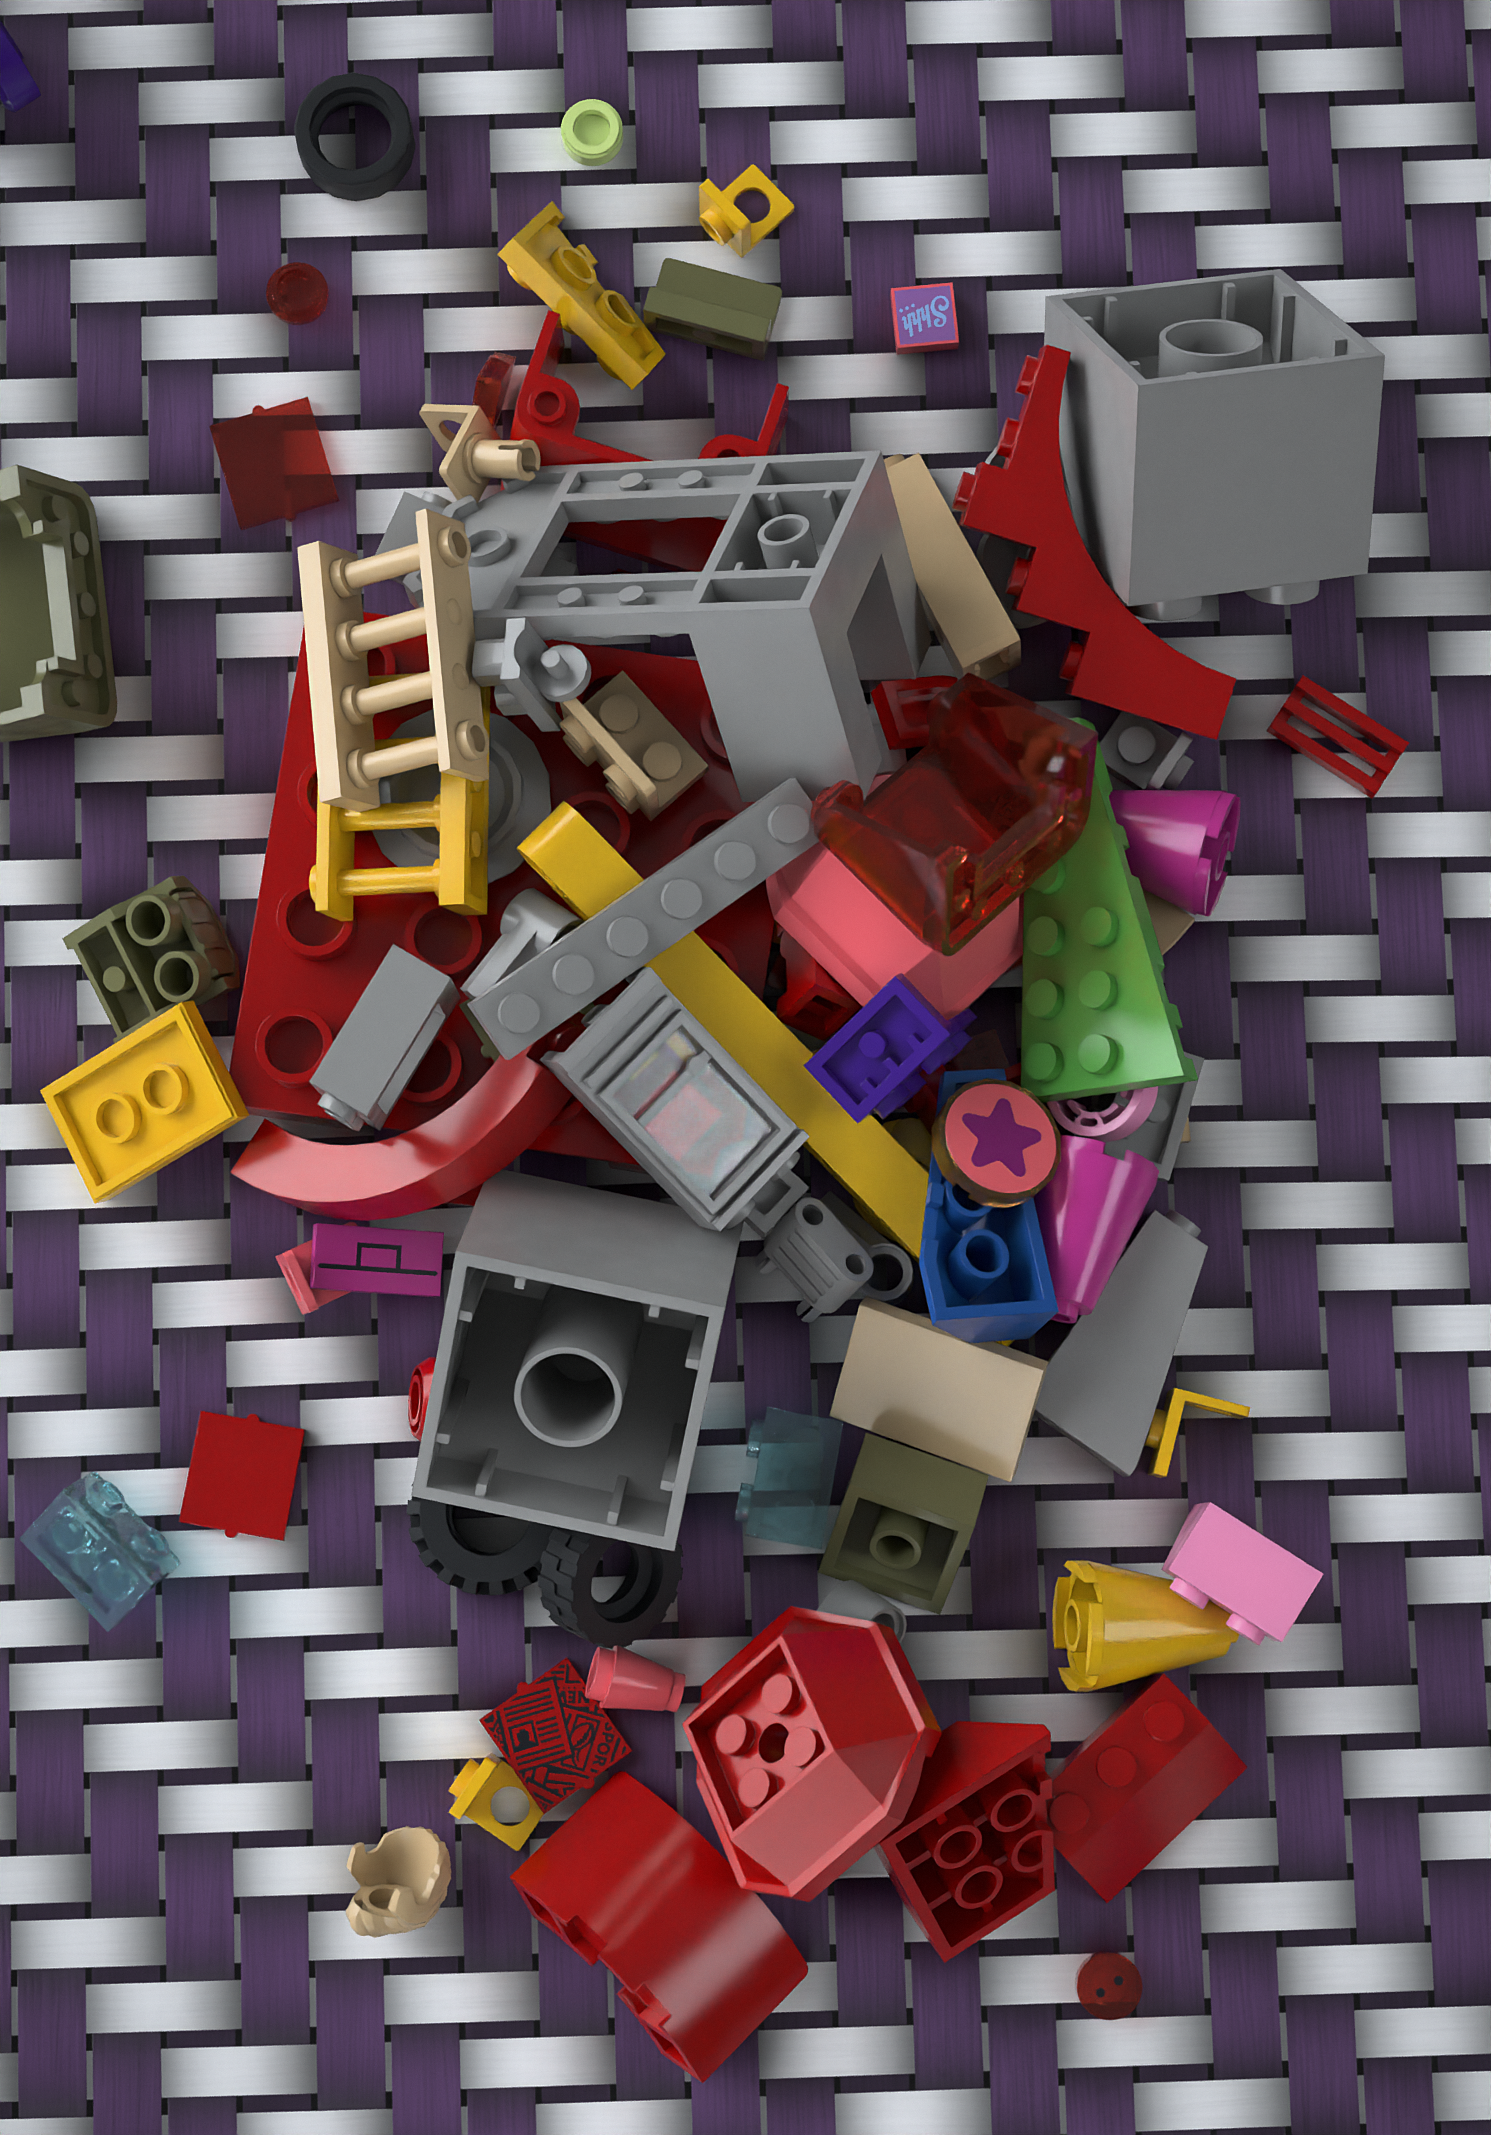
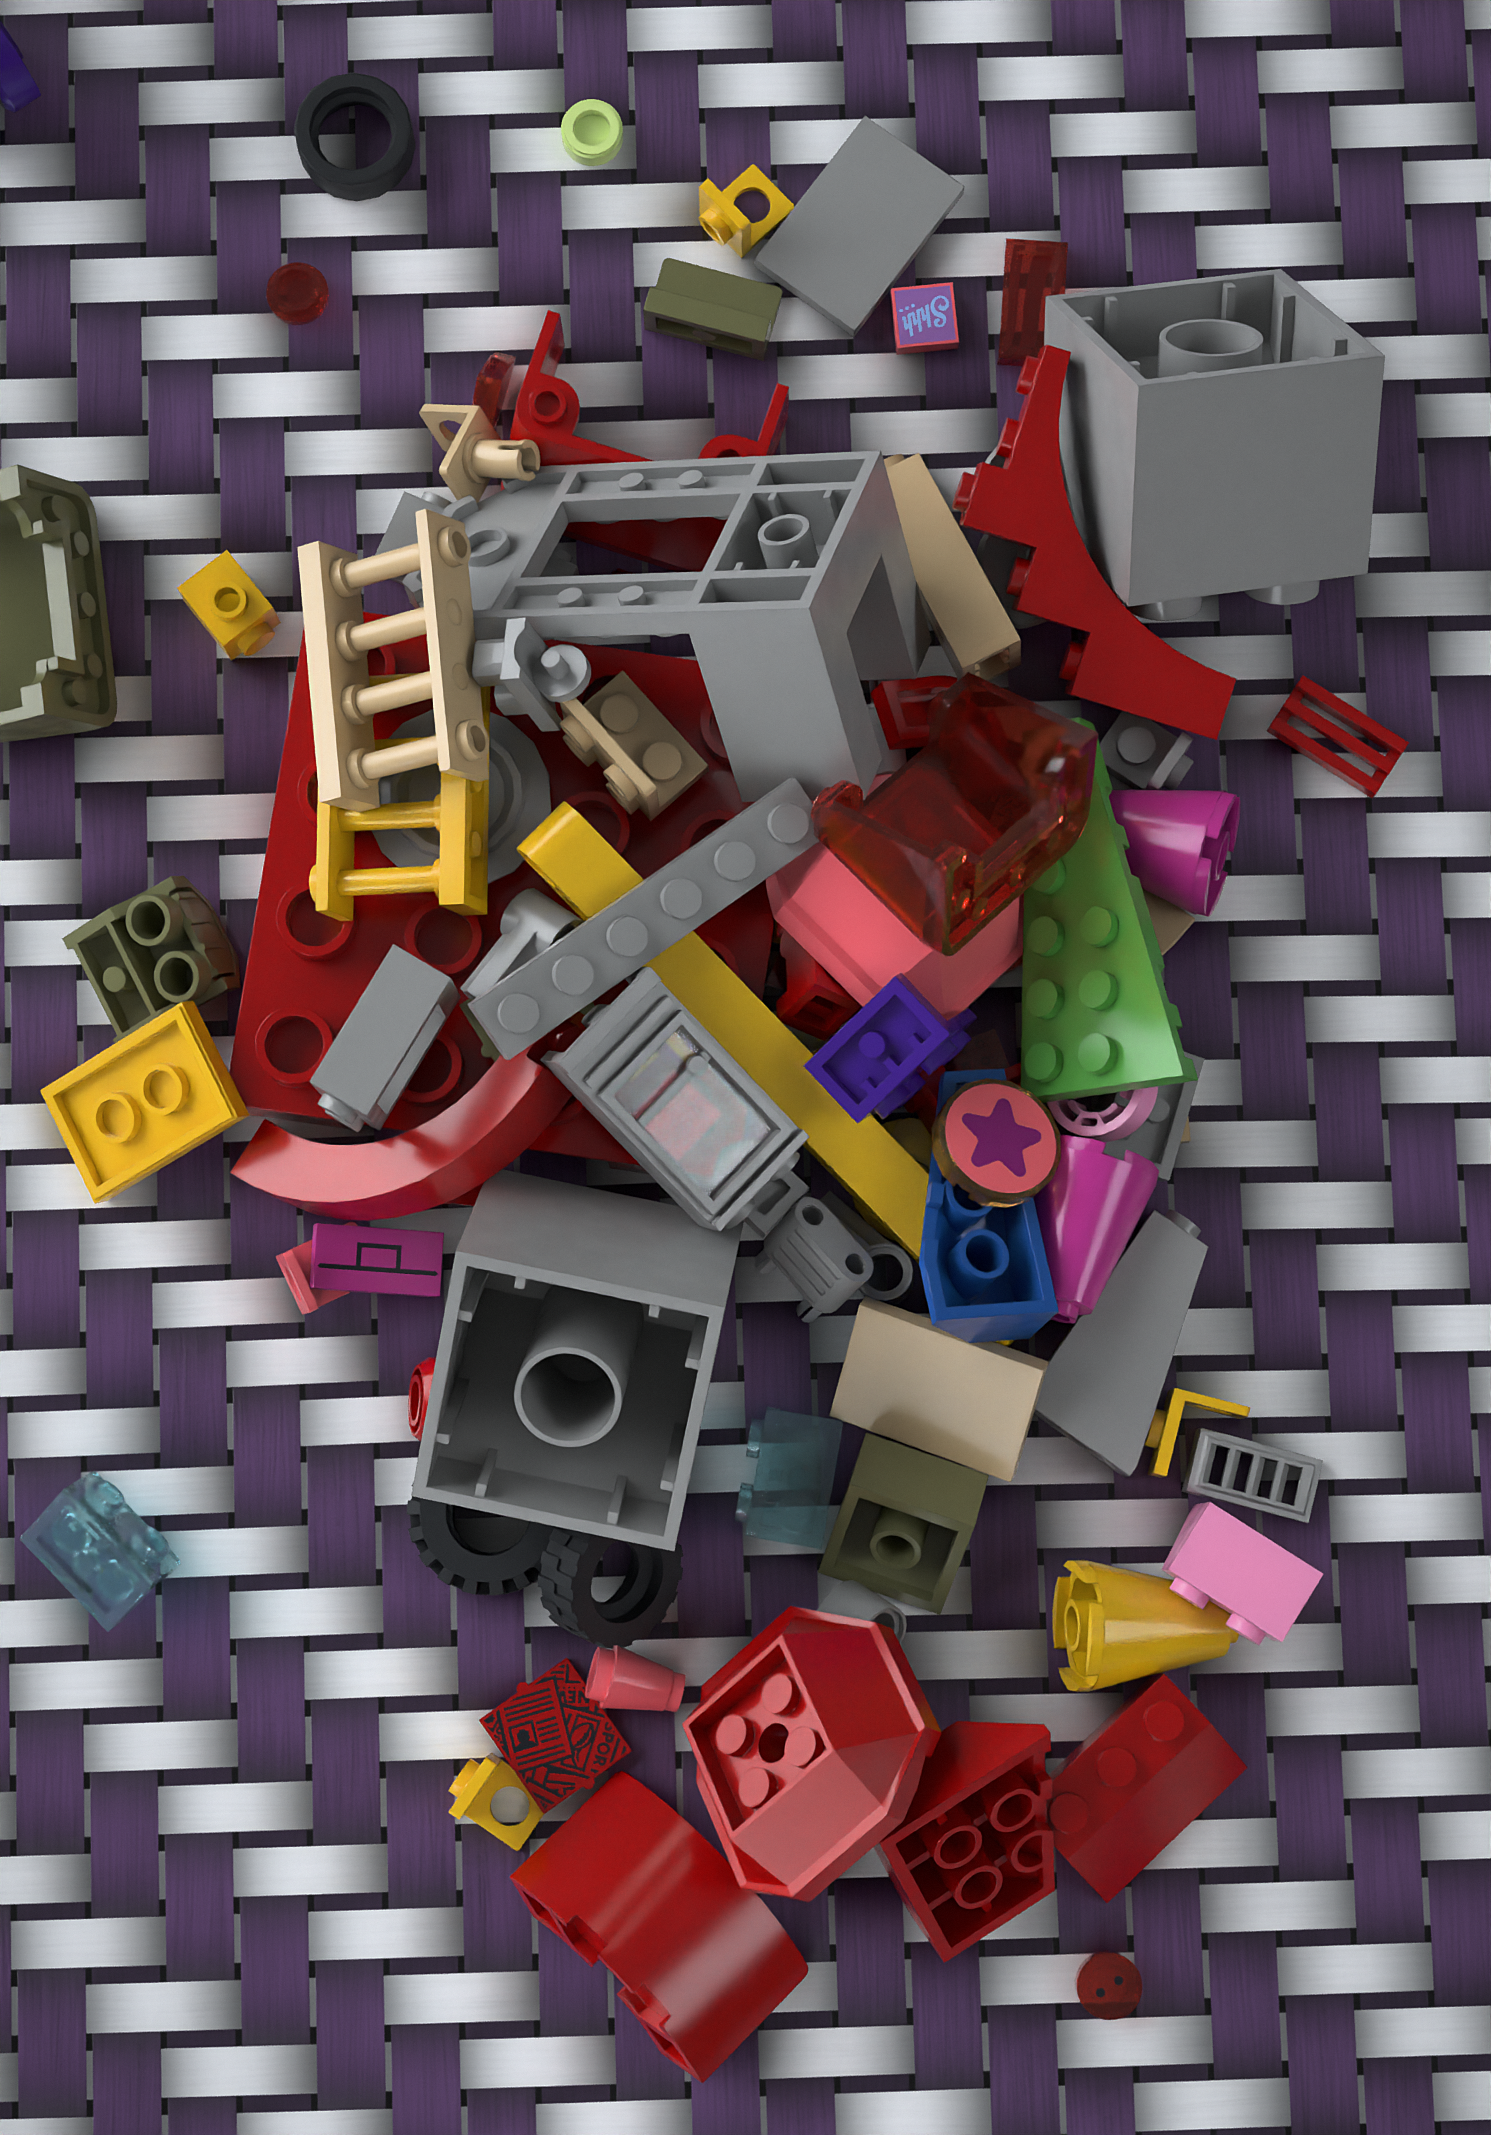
red piece [179,1411,306,1541] -> none
clear red piece [209,397,340,530] -> none
tan hair [346,1826,451,1938] -> none
yellow wing [497,201,666,390] -> none
none -> yellow brick [177,550,281,661]
none -> light grey tile [755,116,965,337]
none -> clear red tile [997,238,1068,366]
none -> light grey slope [1181,1428,1323,1523]

